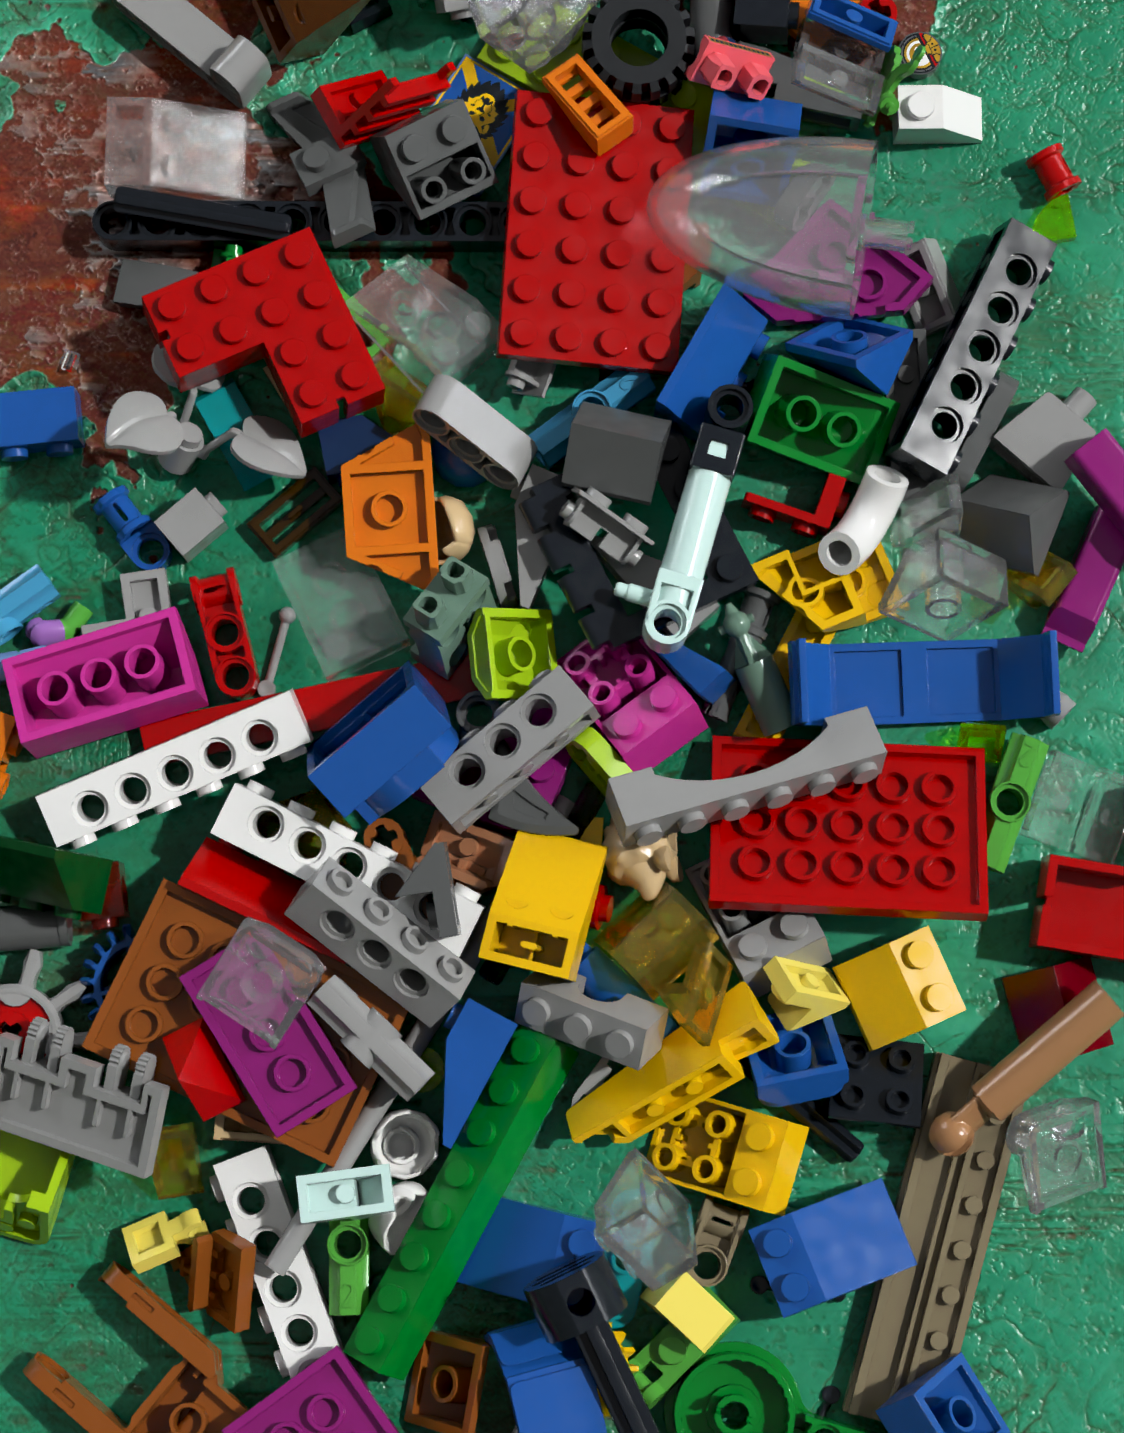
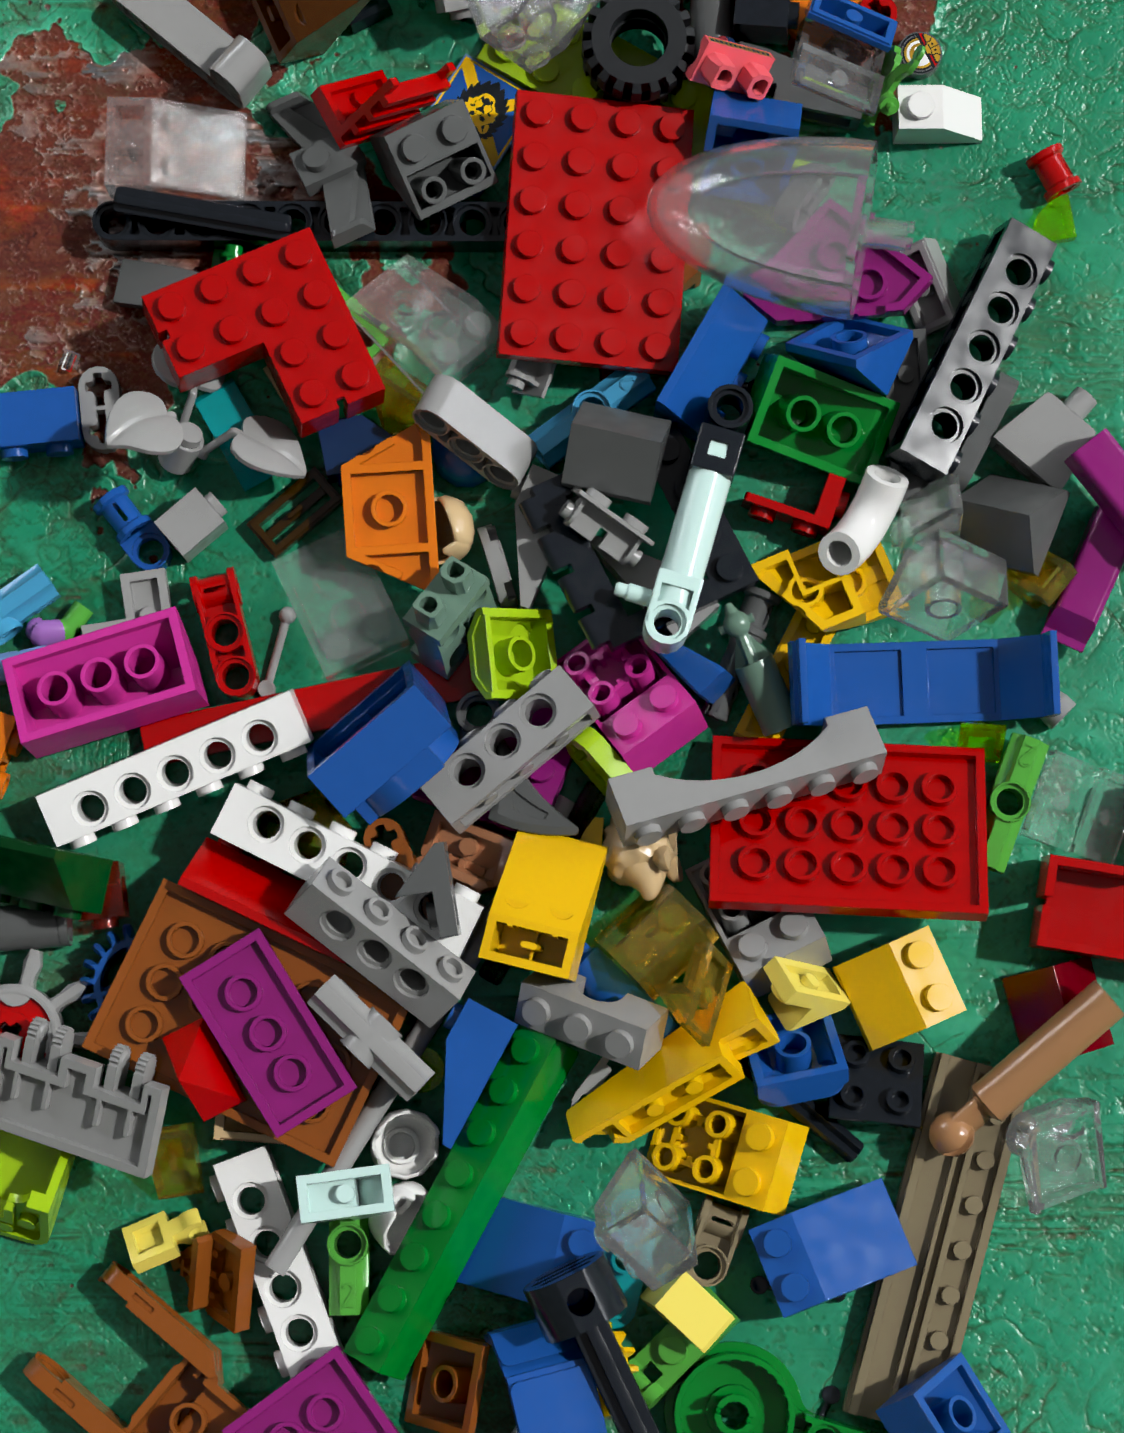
clear slope [196,917,327,1050] -> none
orange slope [542,53,633,156] -> none
red plate [589,884,614,930] -> none
none -> light grey beam [78,366,122,454]

